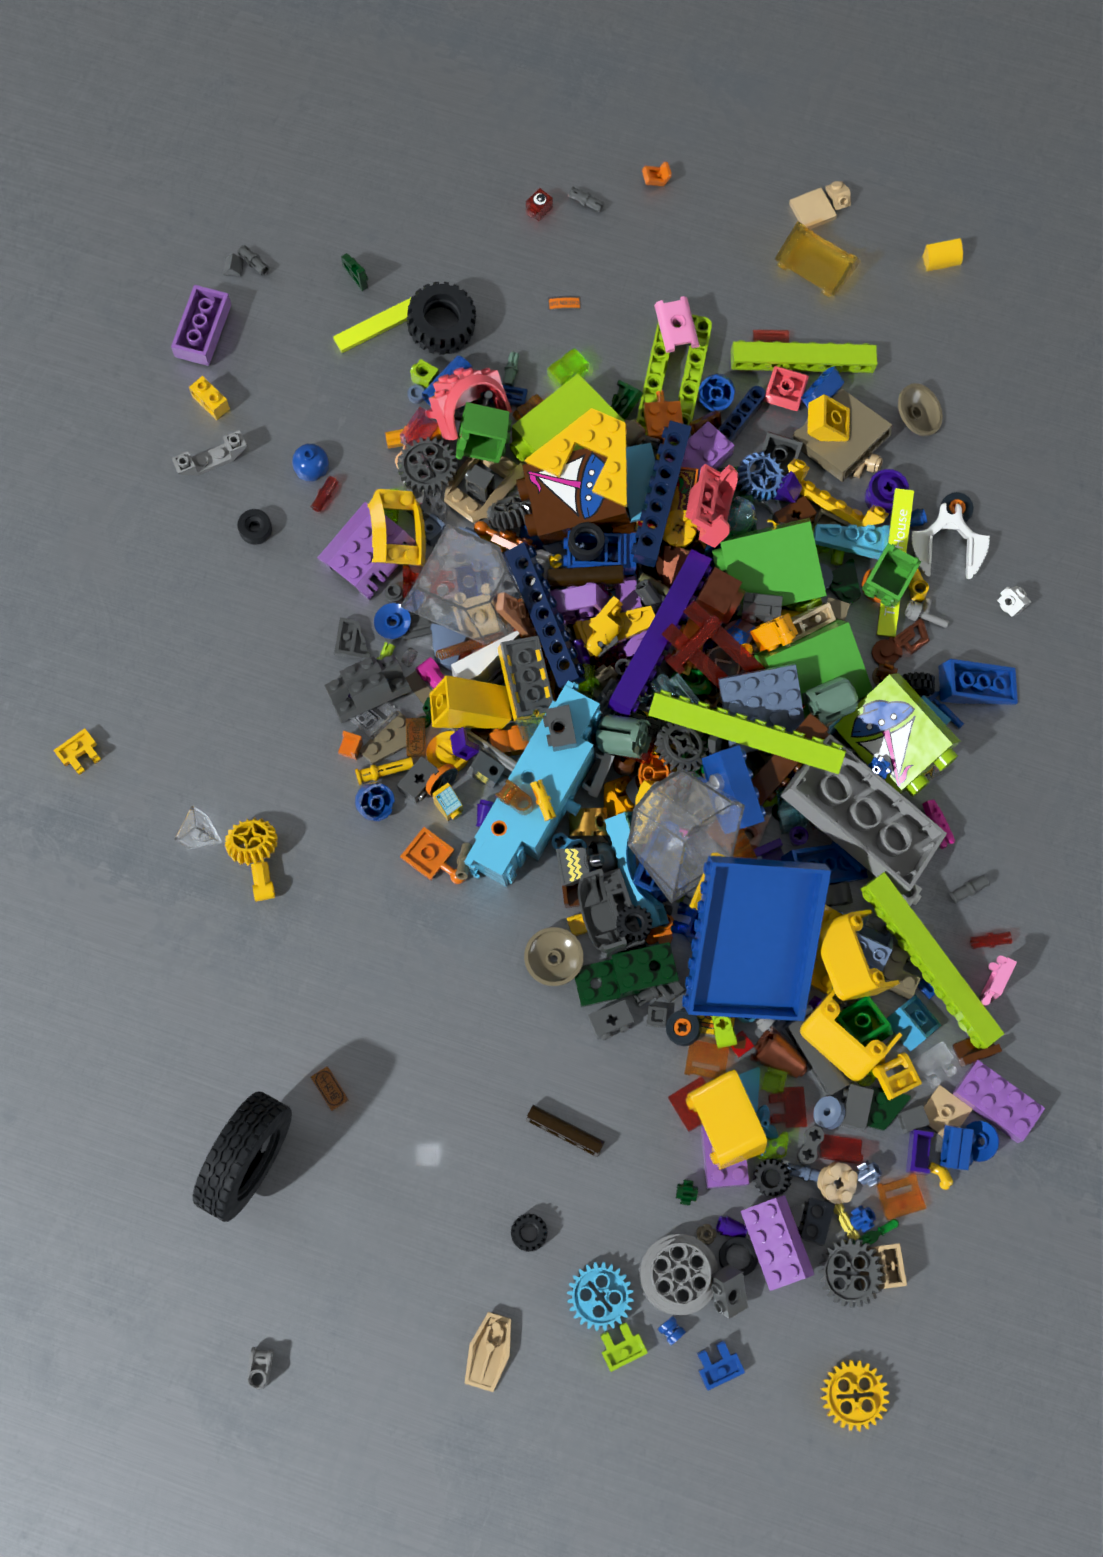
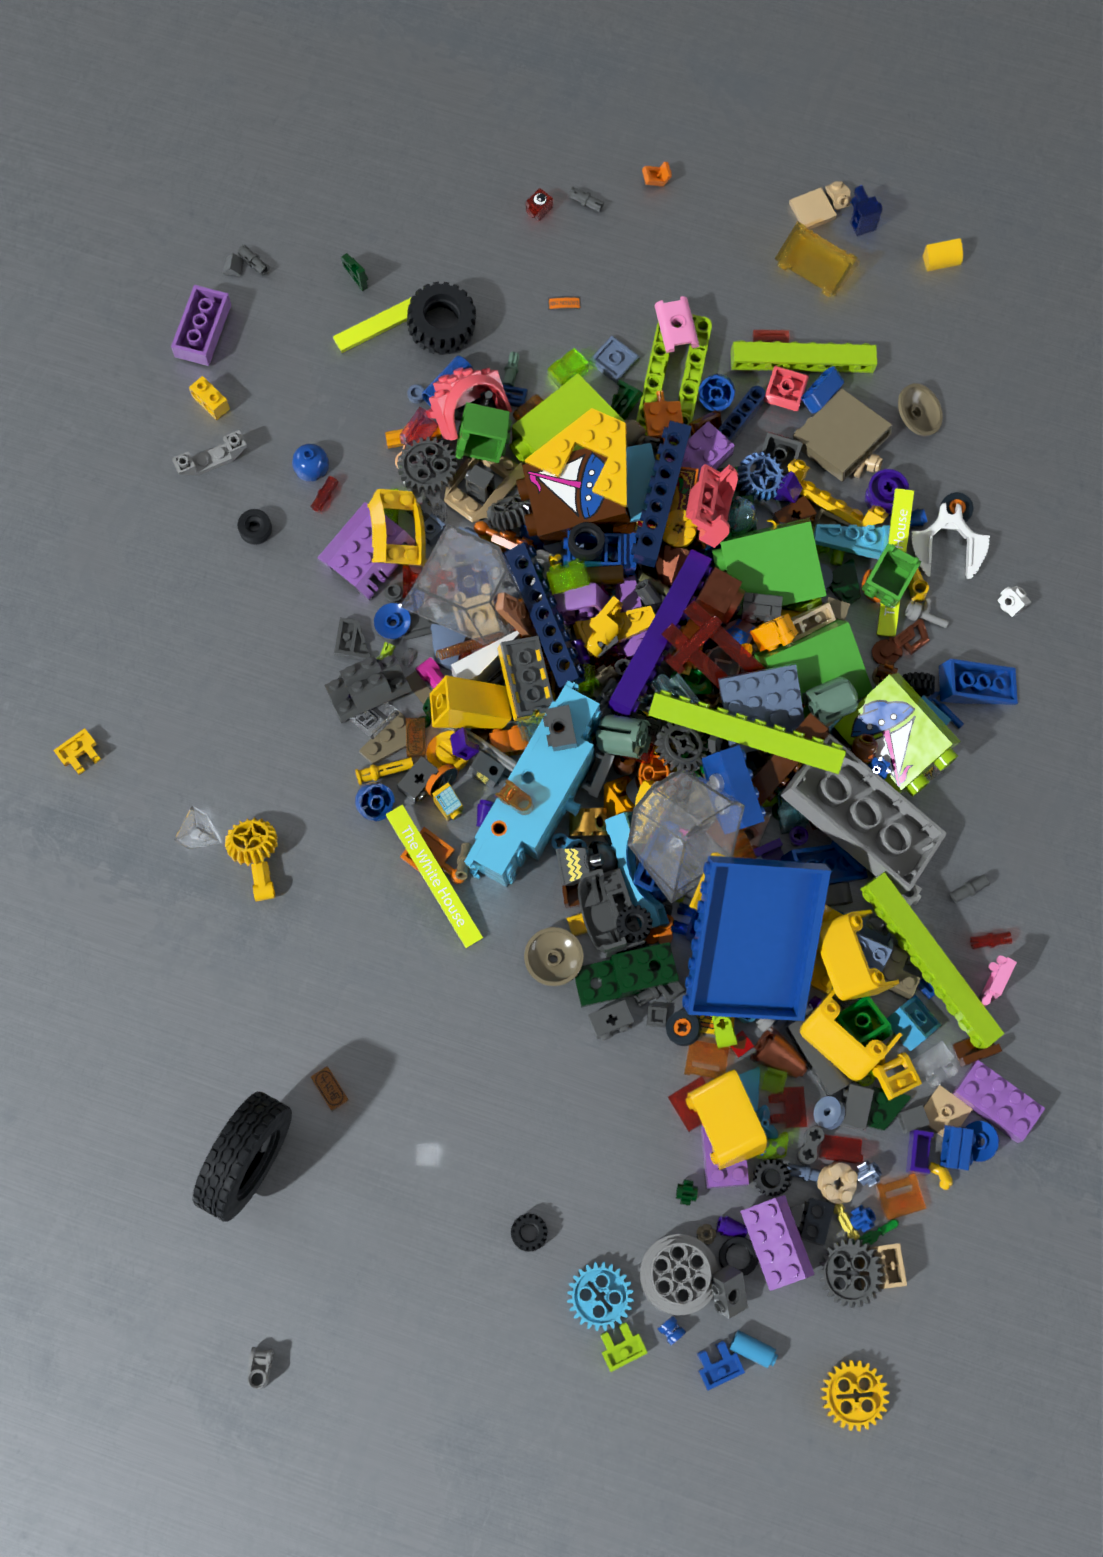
orange panel [338,731,363,760] -> none
lime brick [410,359,439,389] -> none
tan piece [465,1311,511,1392] -> none
dark brown brick [526,1105,605,1157] -> none
yellow pin [530,779,557,821] -> none
yellow slope [807,394,850,441] -> none
dark pink hinge [922,799,955,849] -> none
none -> neon yellow tile [386,804,483,948]
none -> clear neon green brick [546,559,590,595]
none -> sand blue tile [589,336,640,384]
none -> dark azure brick [729,1330,778,1368]
none -> clear blue brick [850,185,883,236]
none -> reddish brown head [850,734,878,763]

